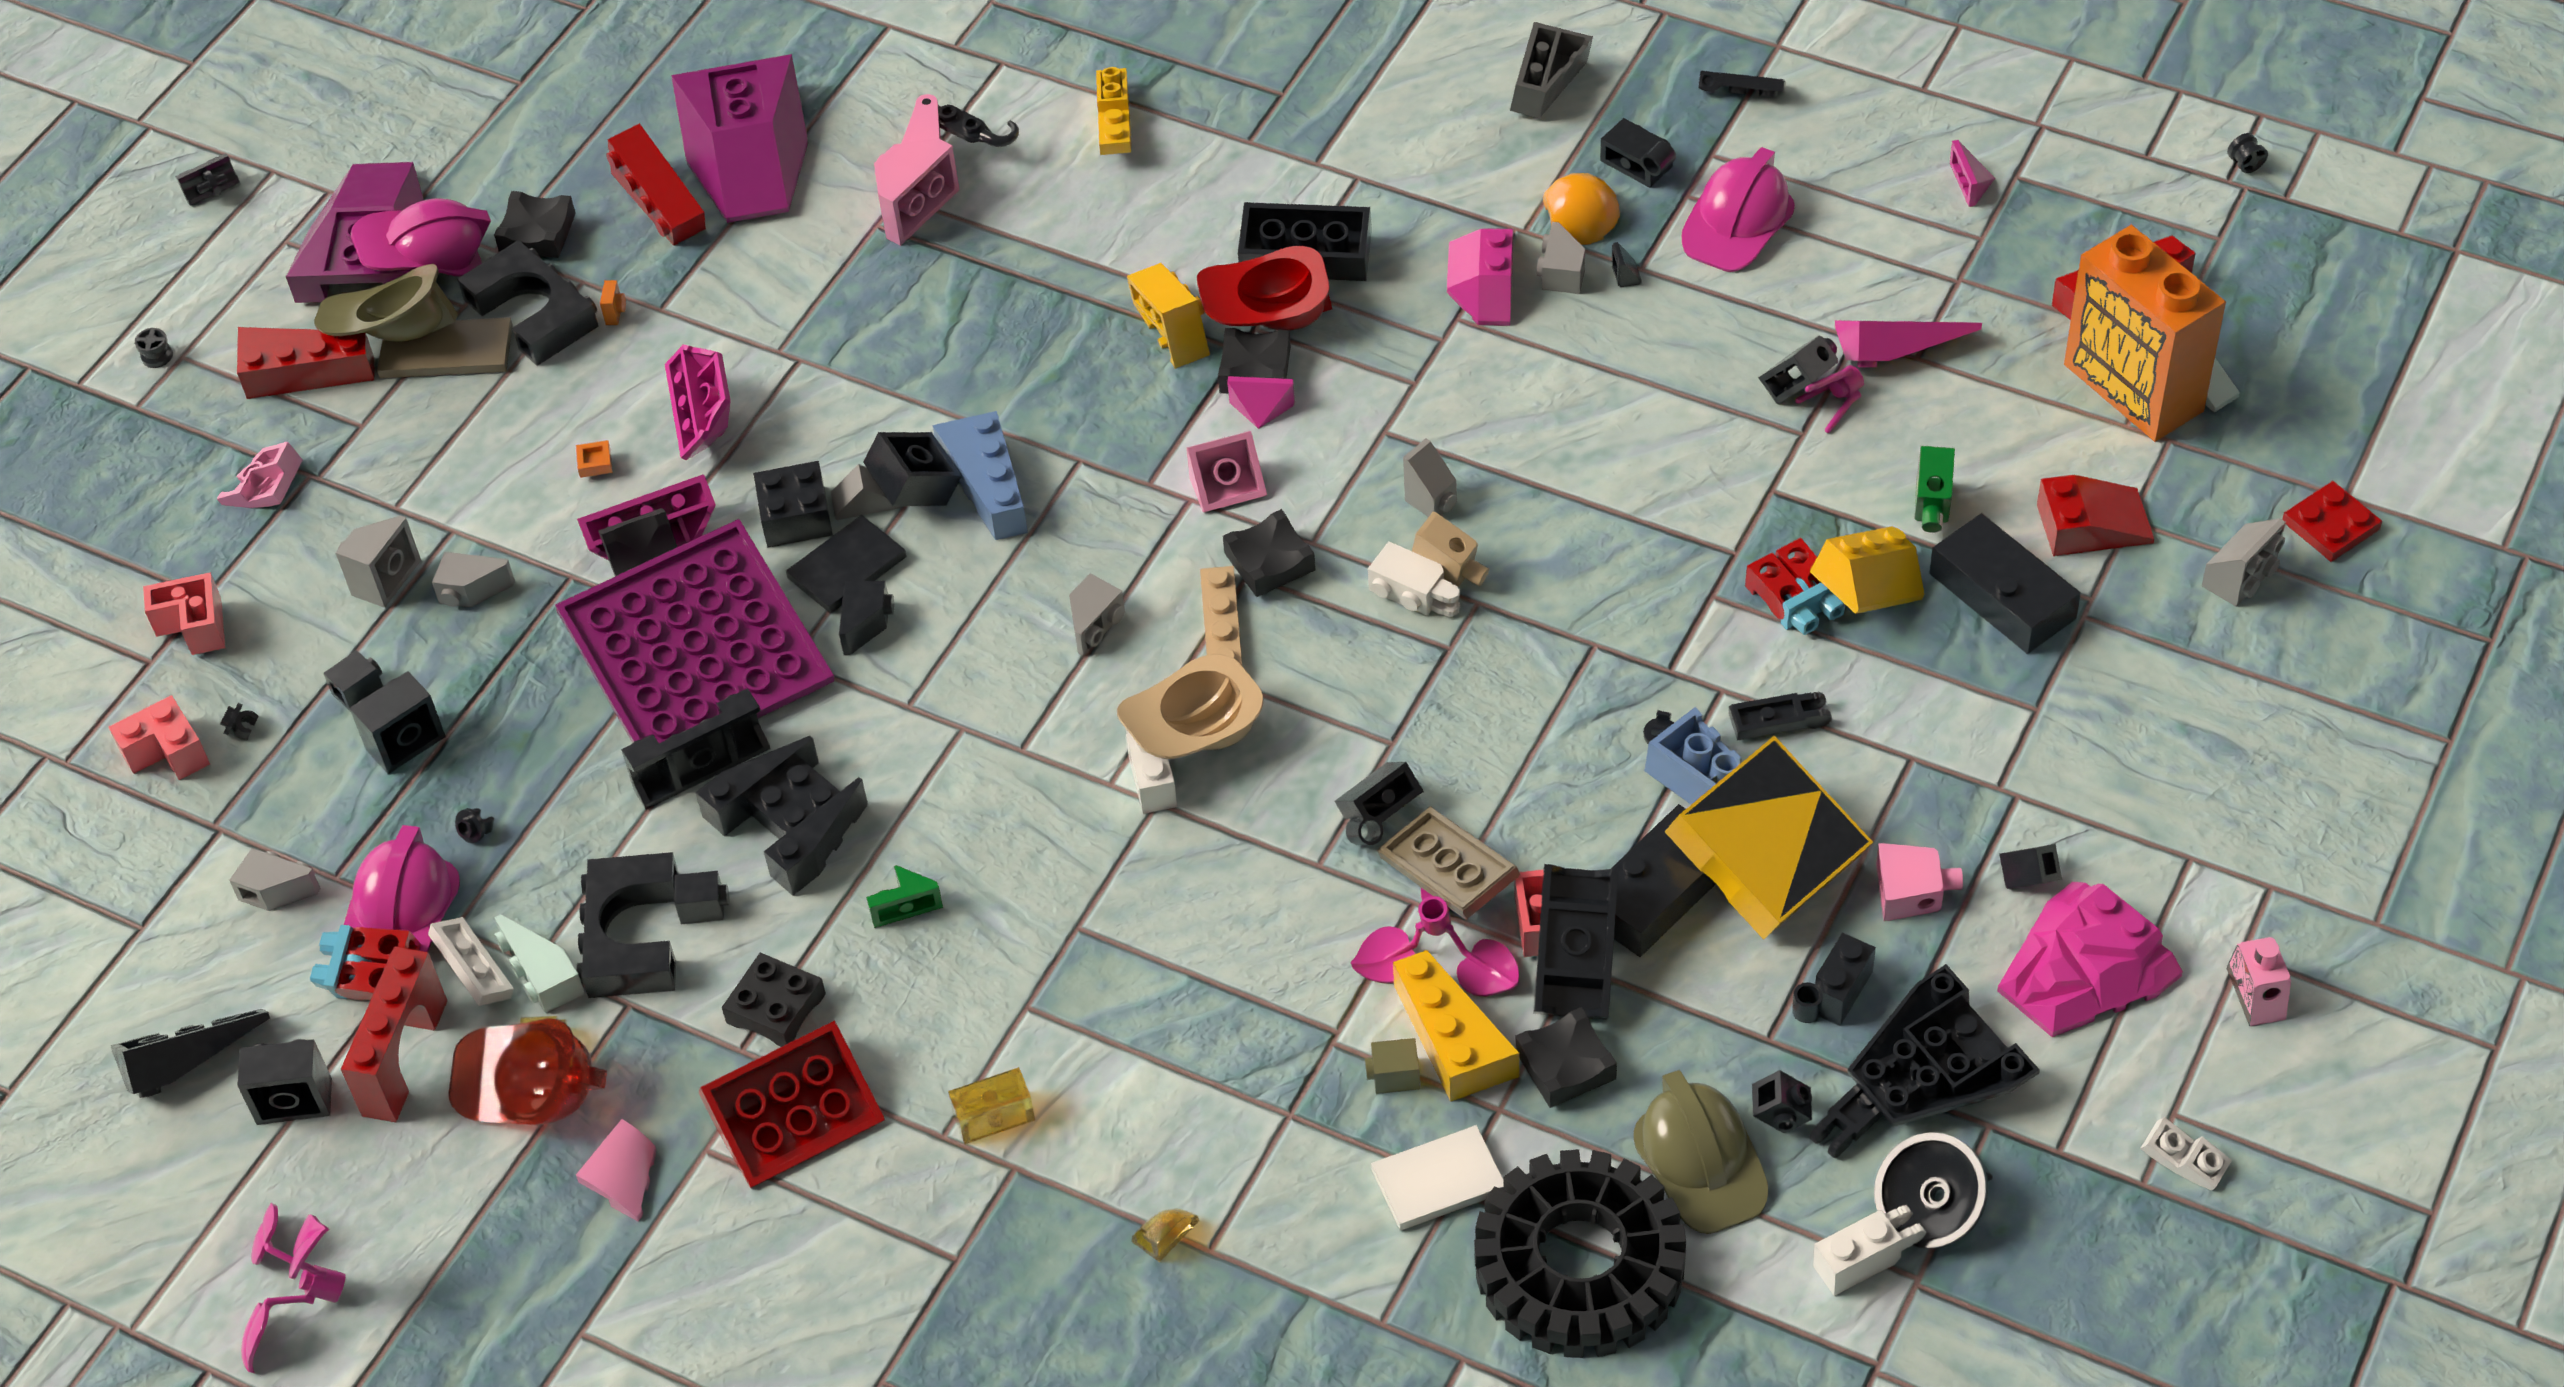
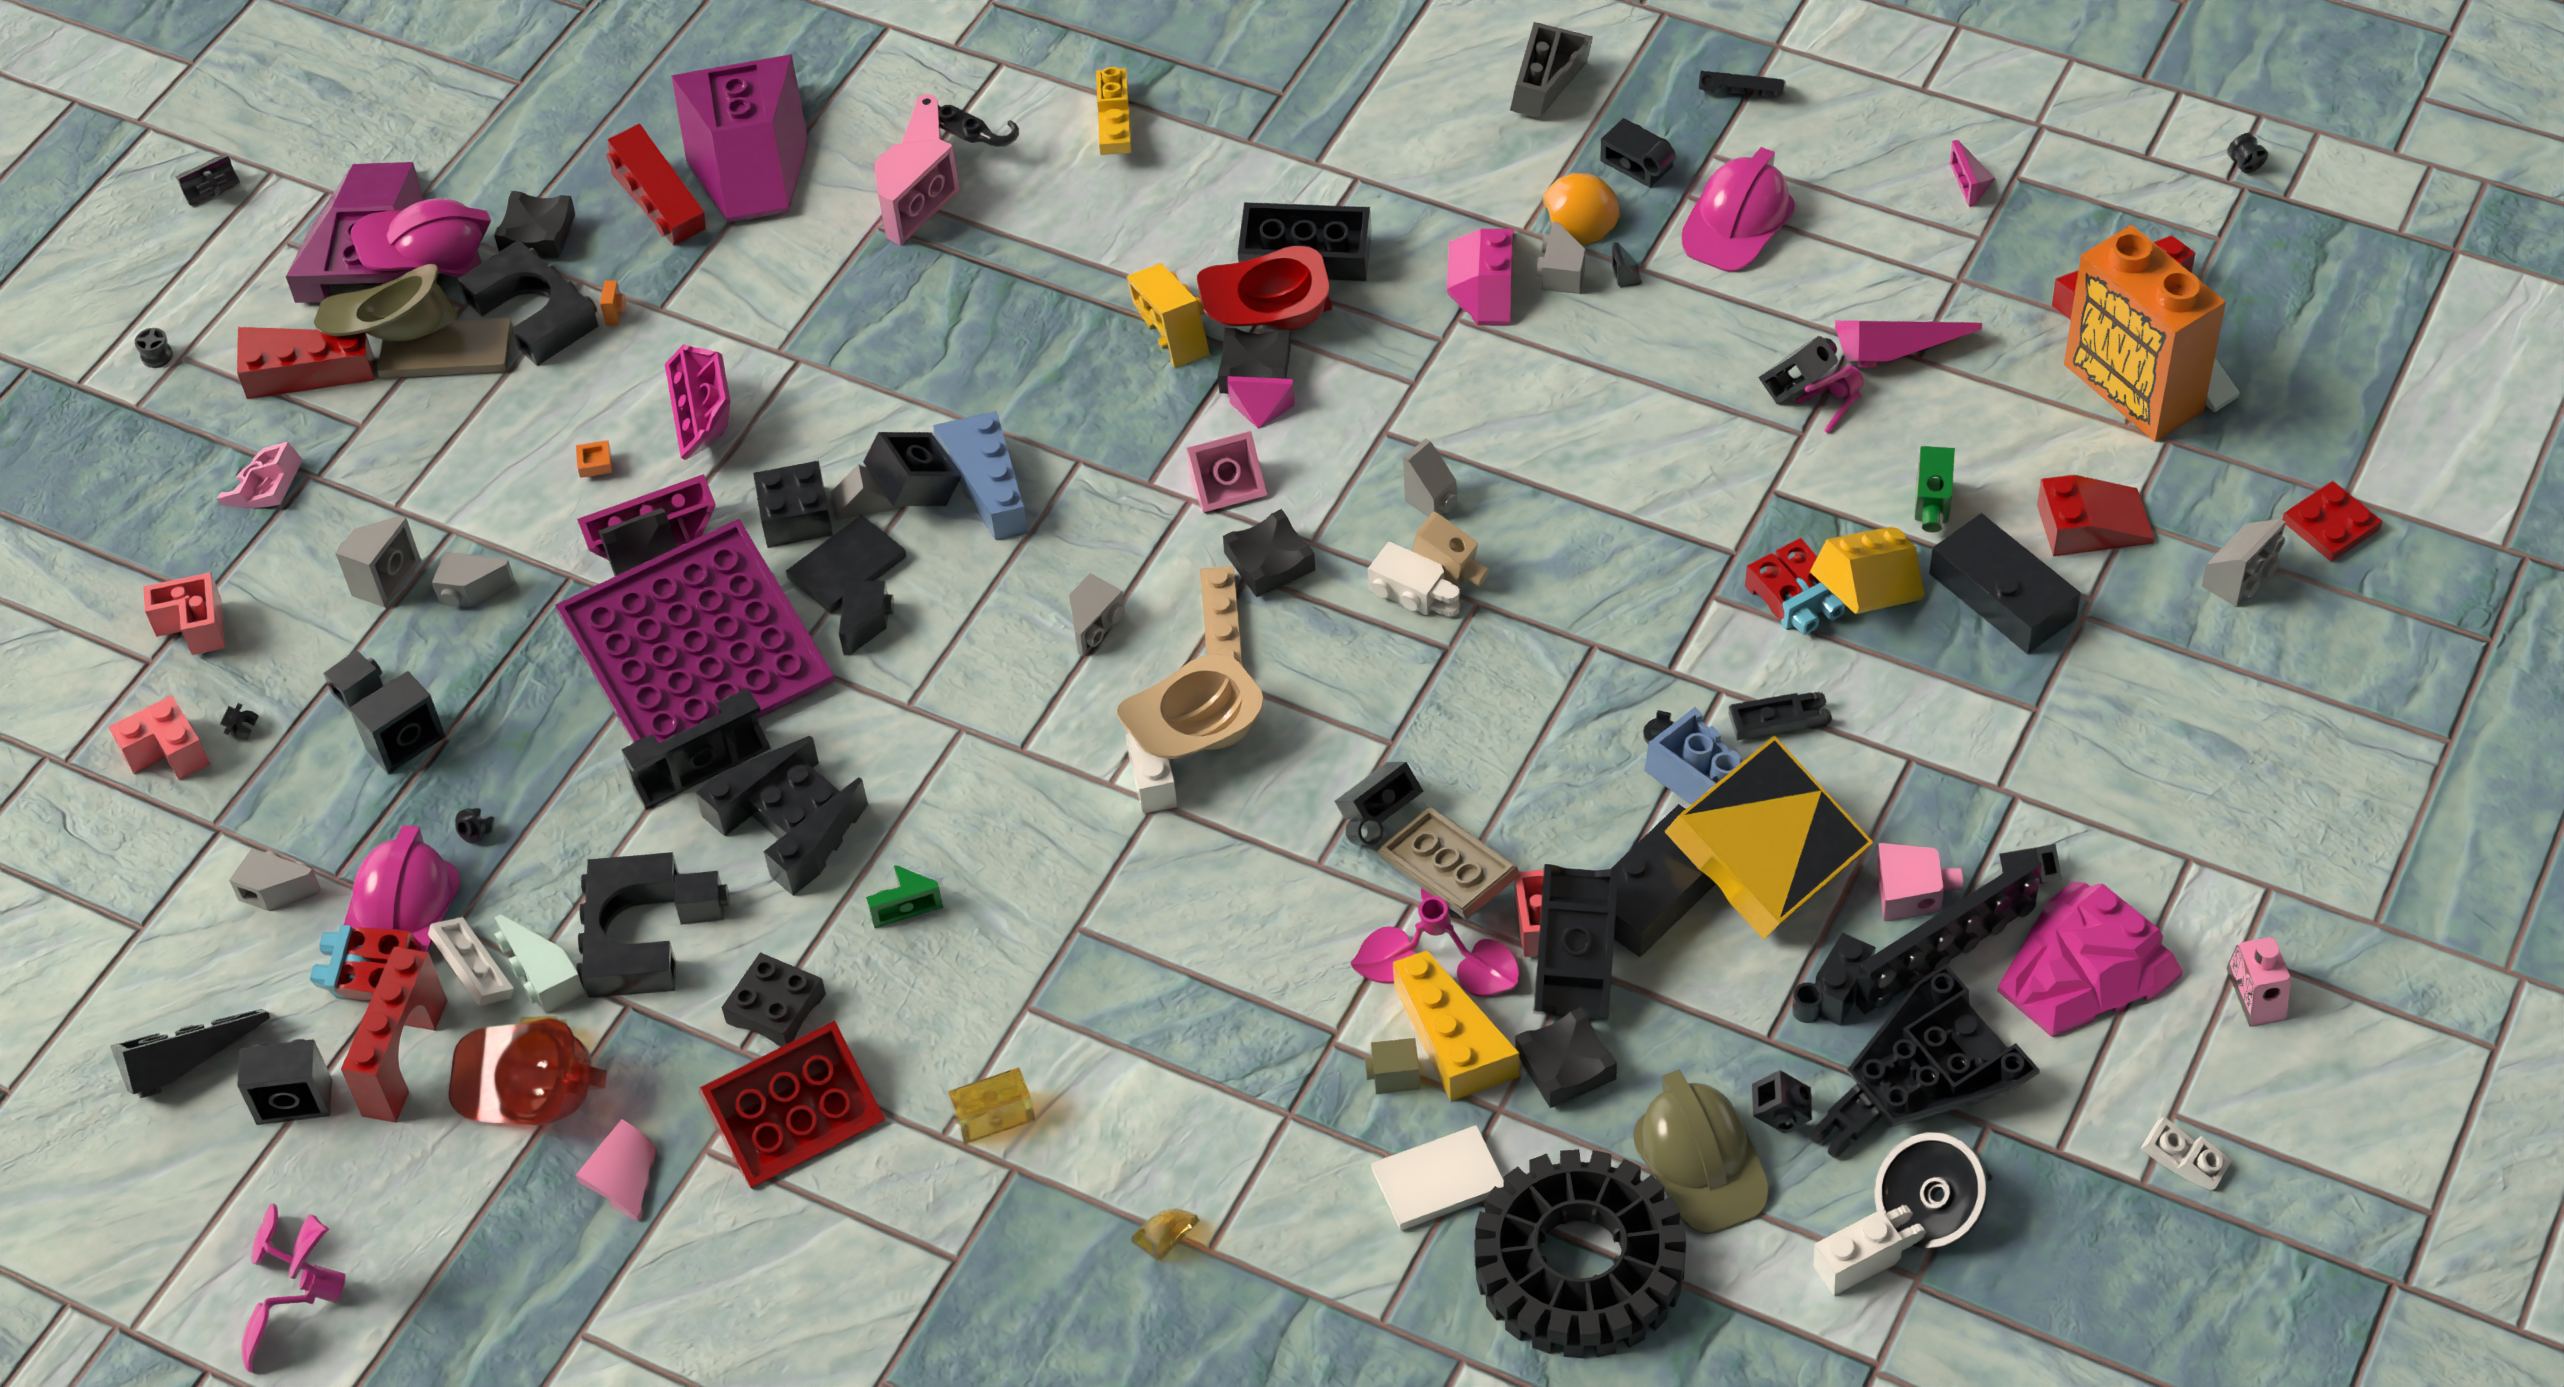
none -> black plate [1855,855,2042,1015]

